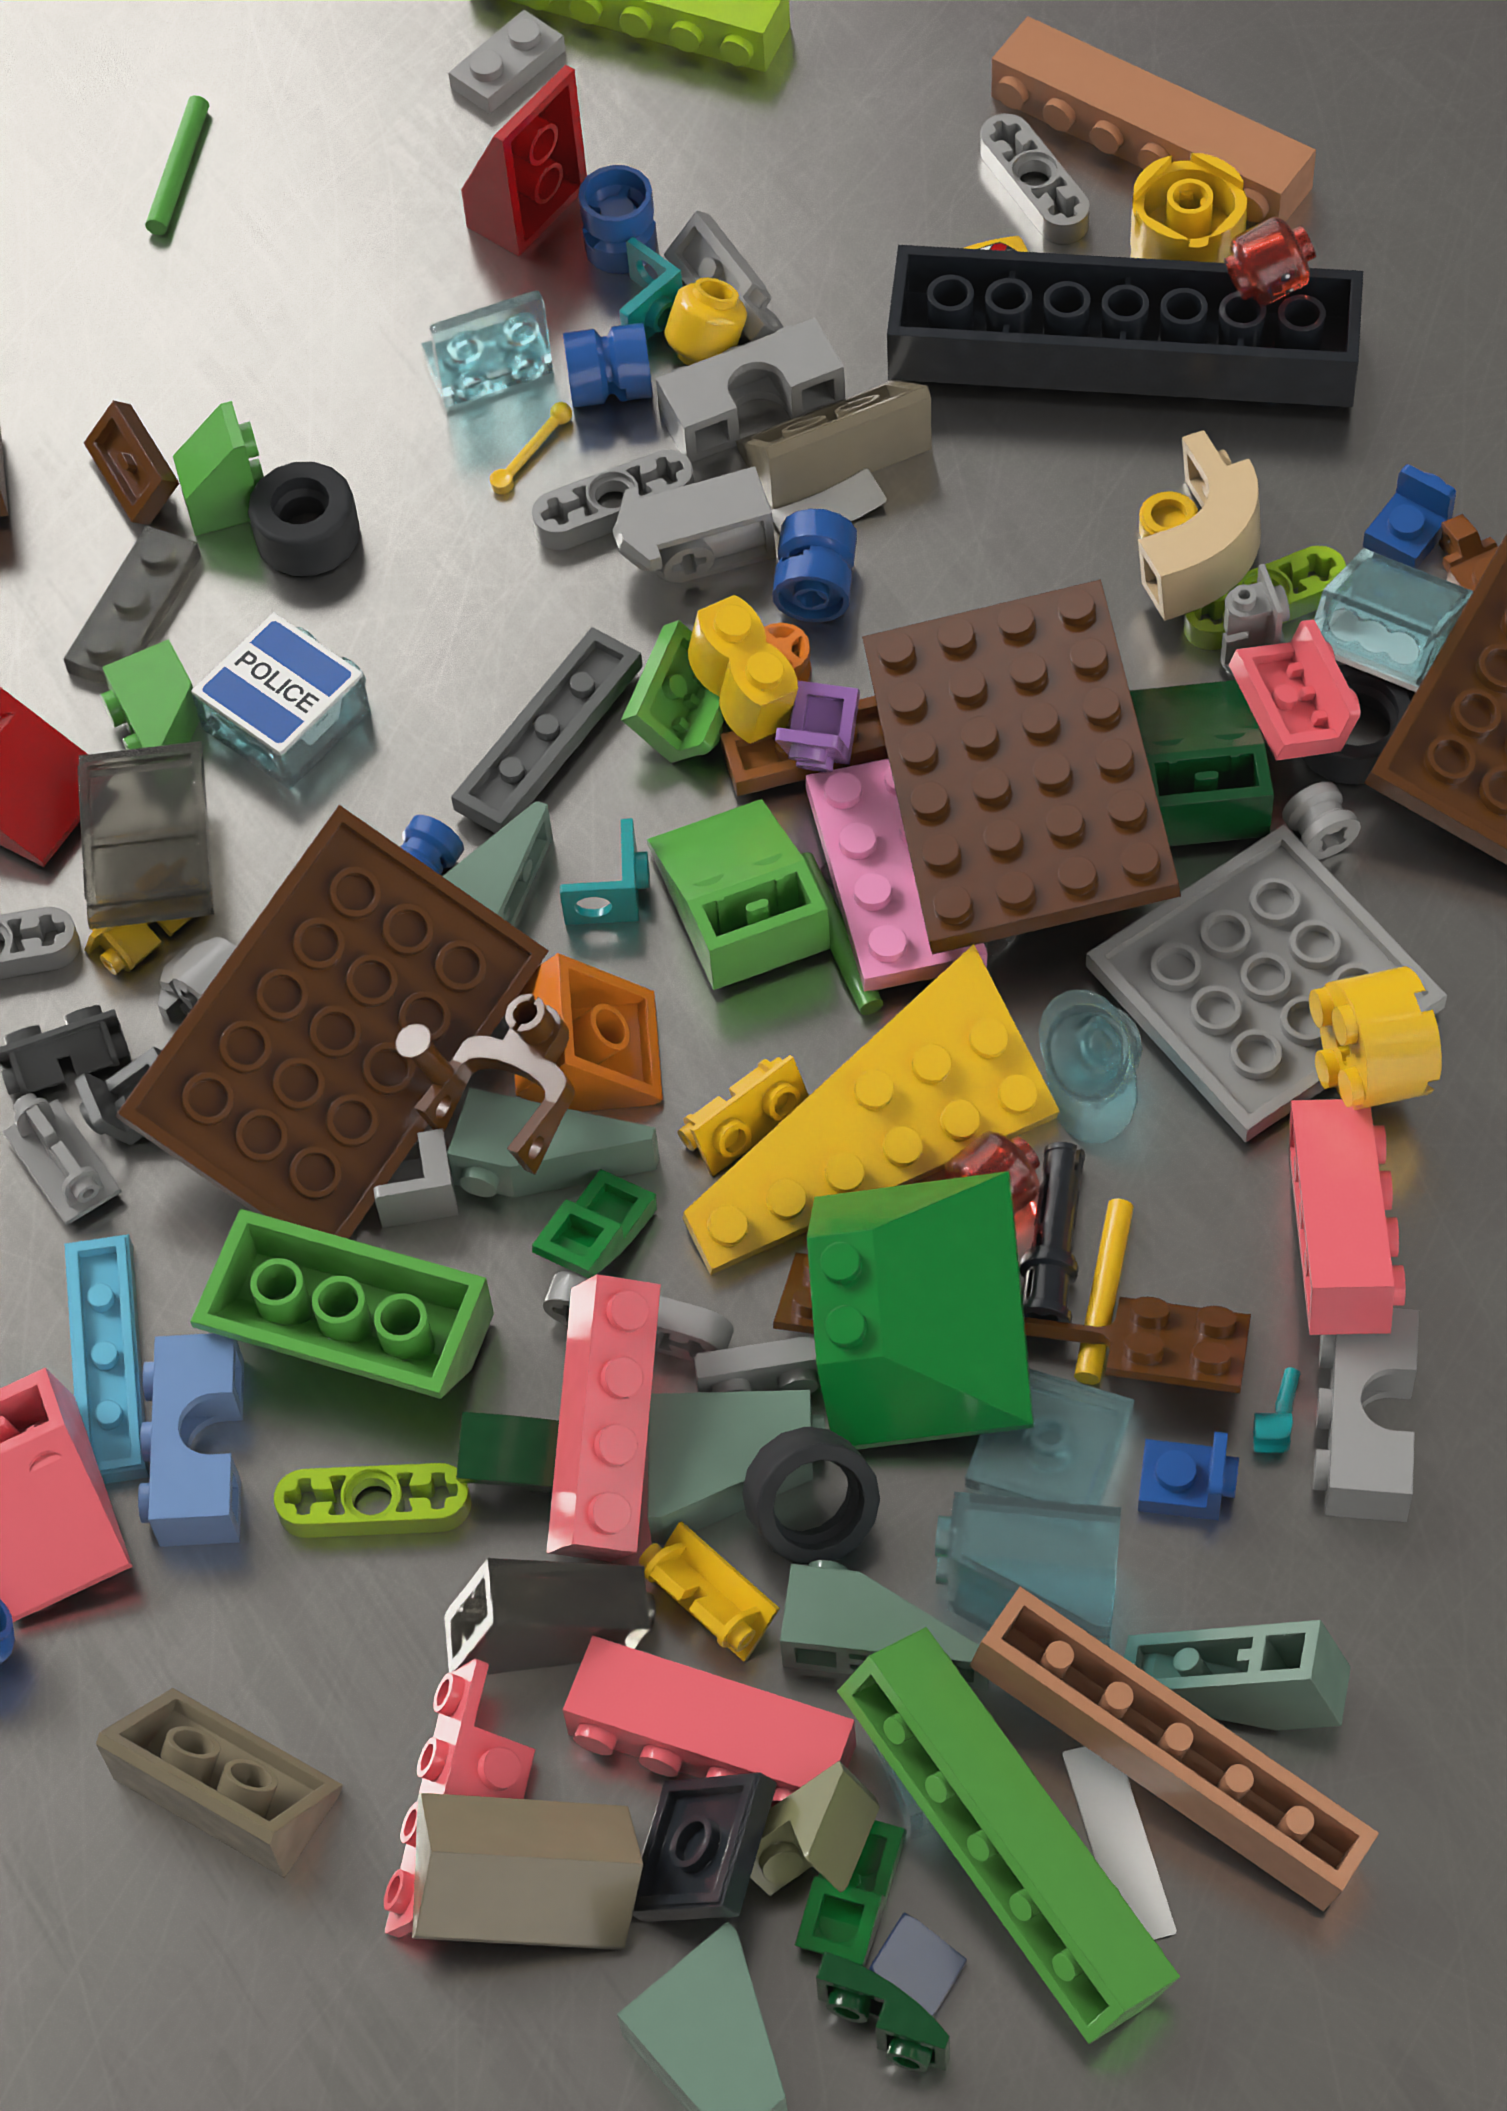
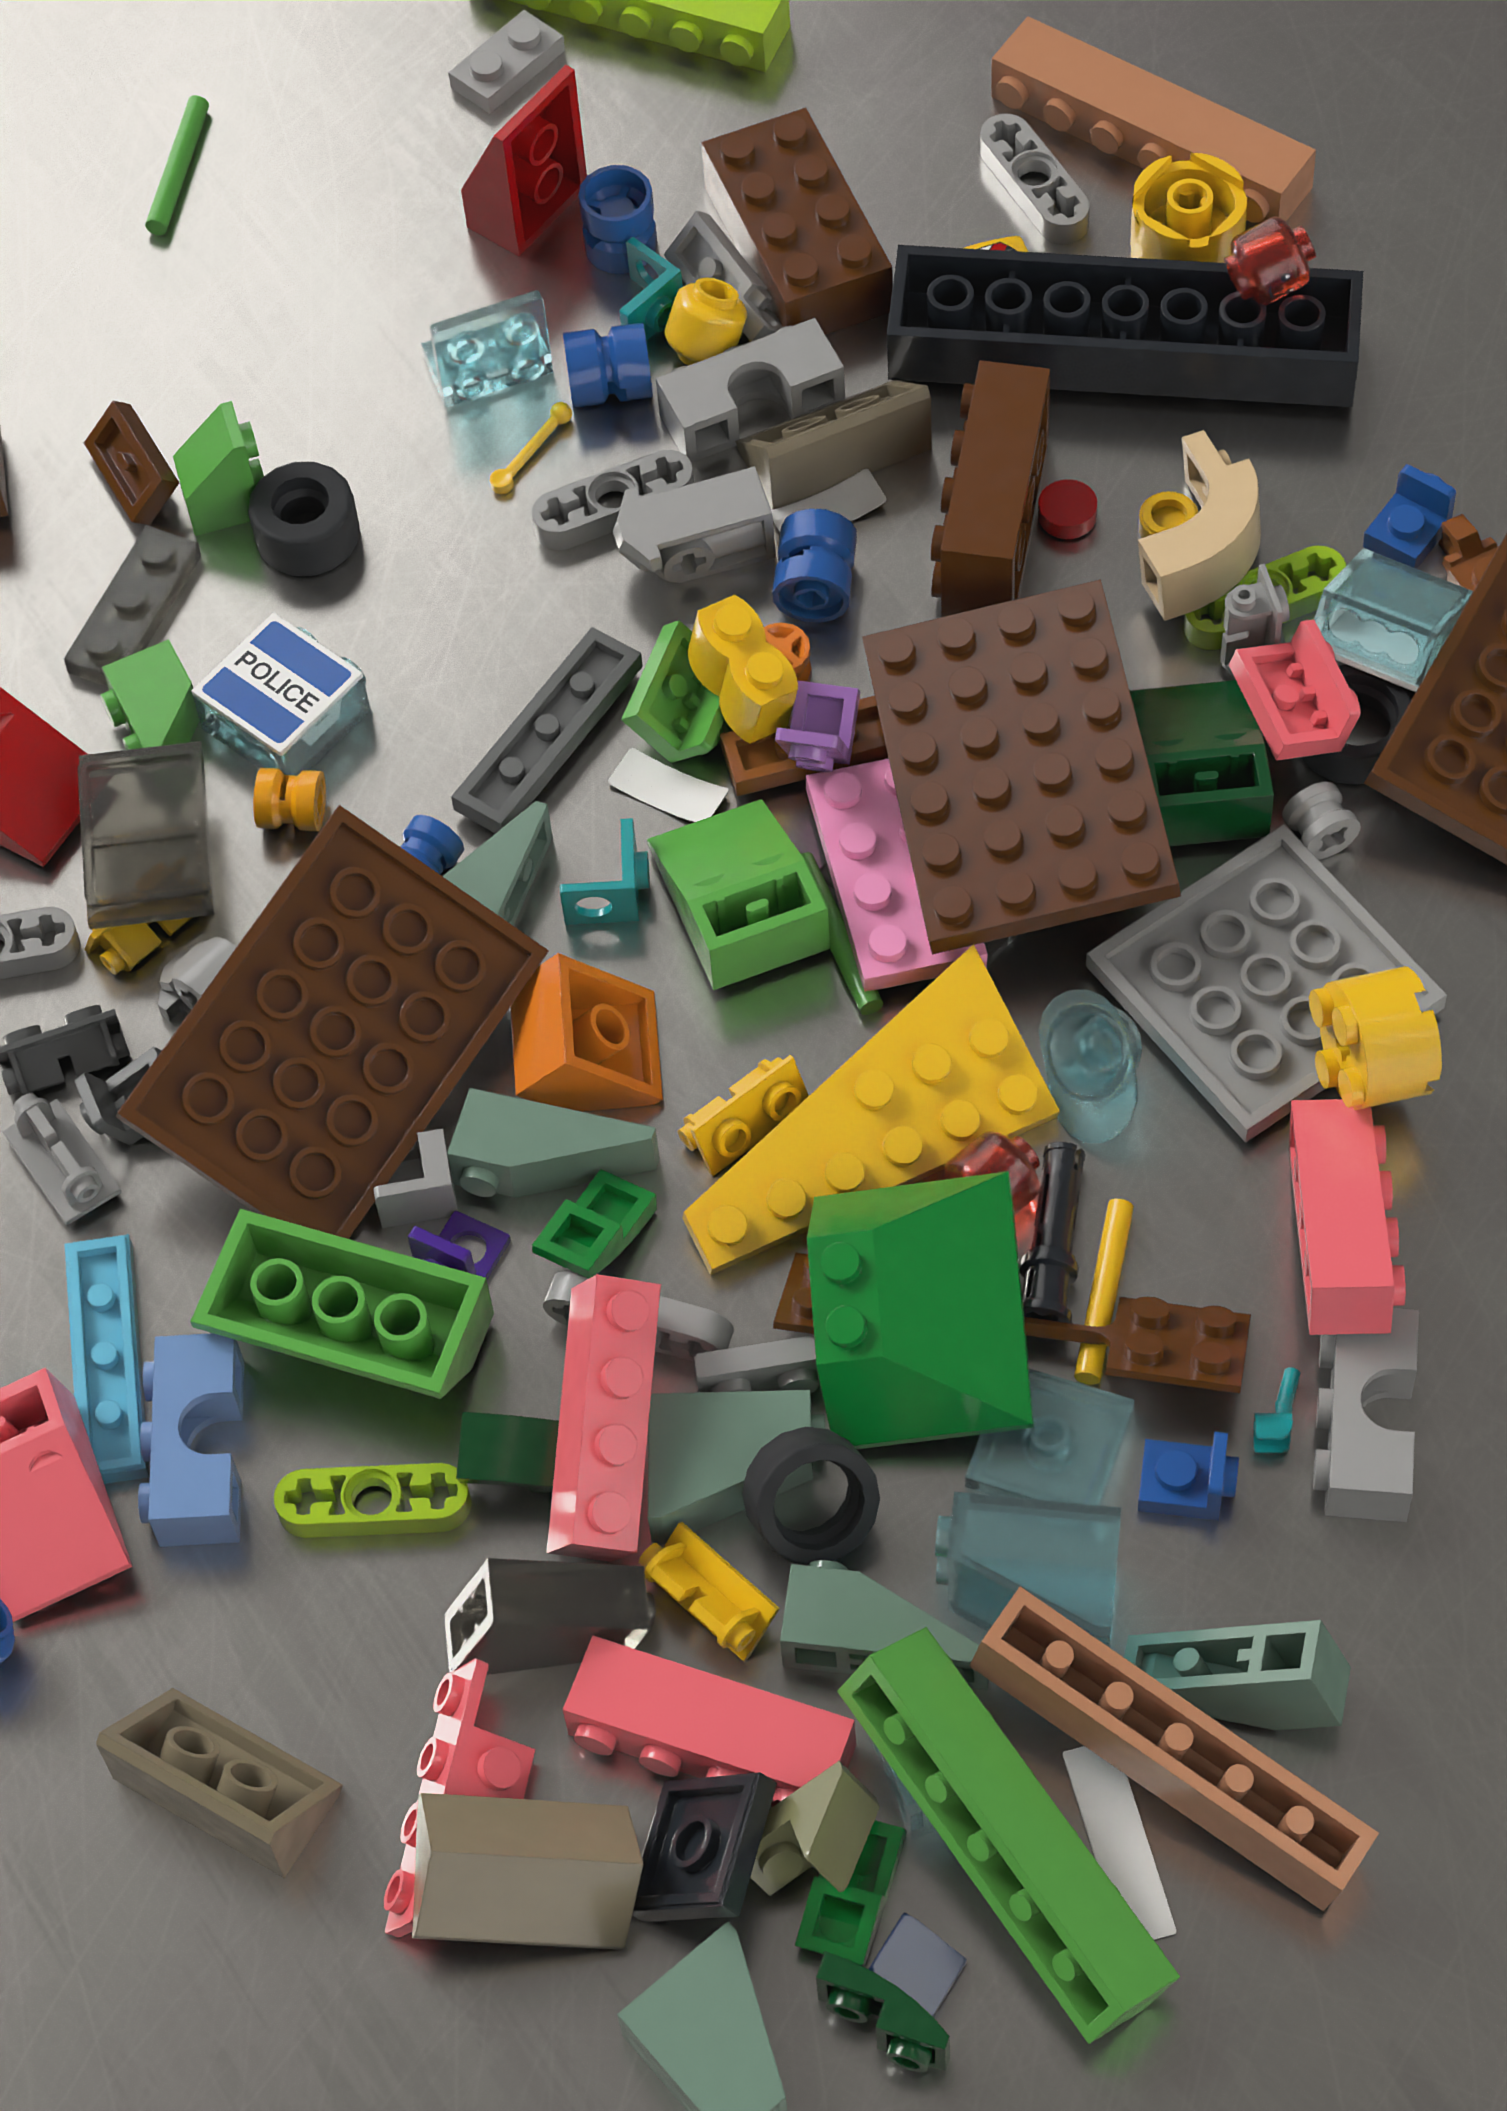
reddish brown piece [395,994,575,1175] -> none
none -> light orange wheel [253,768,326,832]
none -> dark purple bracket [408,1211,511,1279]
none -> white sticker [608,748,729,822]
none -> reddish brown brick [701,107,893,335]
none -> reddish brown brick [931,360,1050,617]
none -> red tile [1038,479,1097,539]

